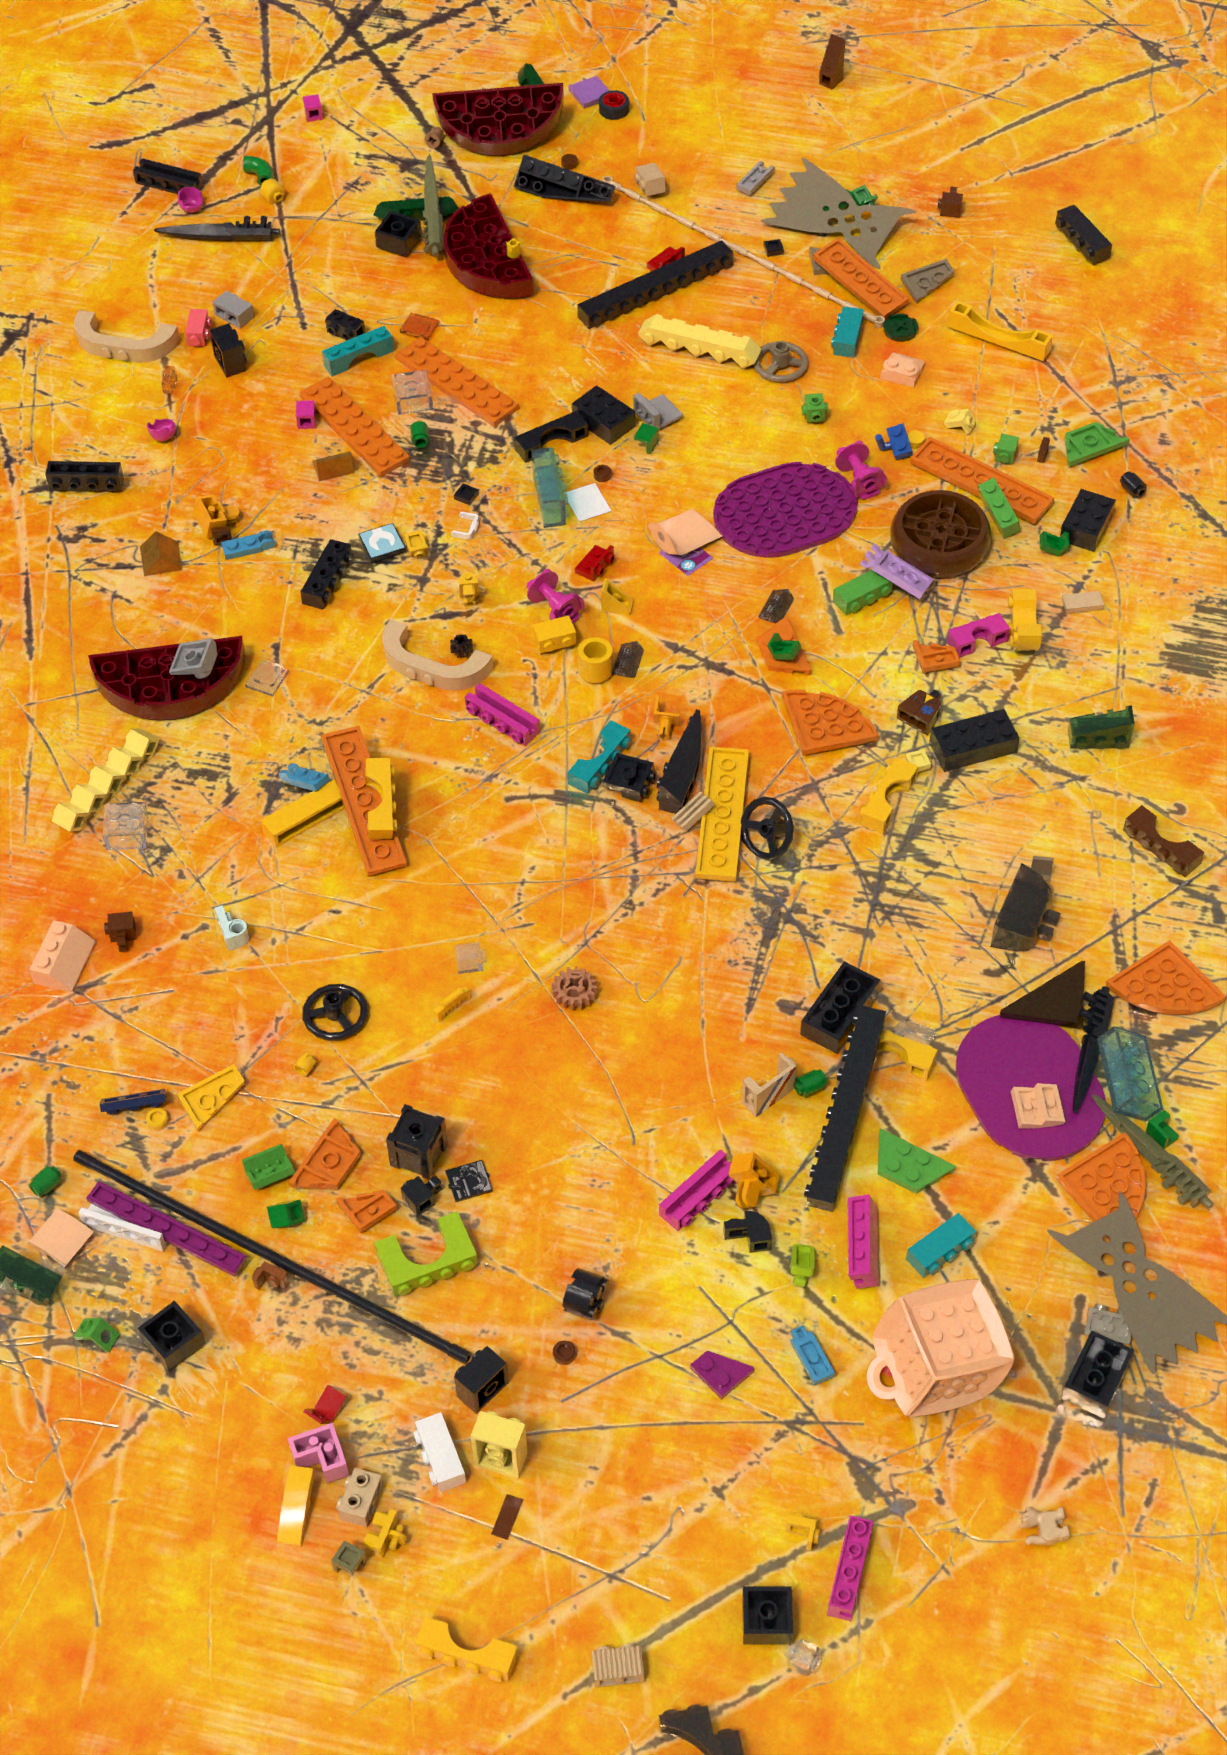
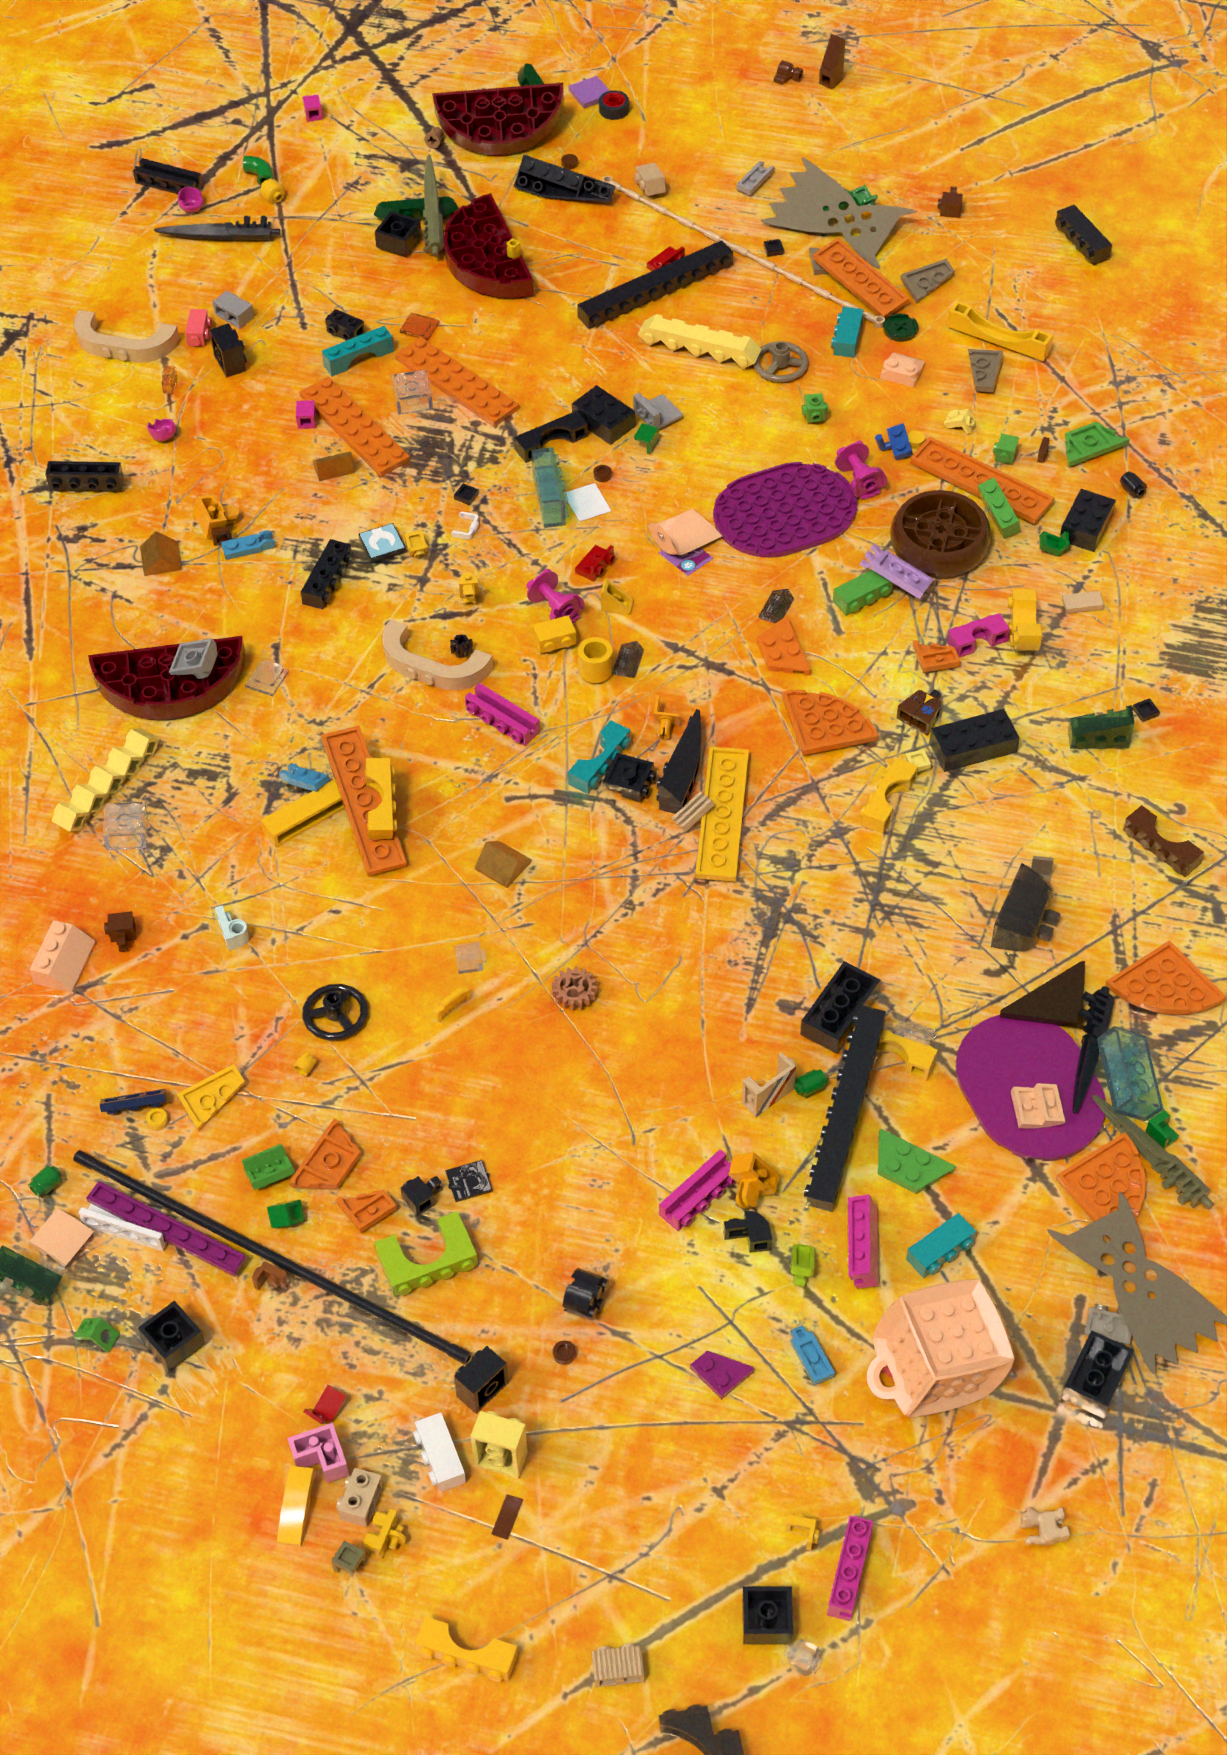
black container [386,1104,448,1180] -> none
green brick [410,421,429,448] -> none
black piece [741,796,794,861] -> none
green bracket [767,633,801,660] -> none
none -> pearl gold slope [475,841,532,888]
none -> reddish brown piece [773,60,803,85]
none -> dark tan wing [968,349,1003,392]
none -> black tile [1132,698,1160,722]

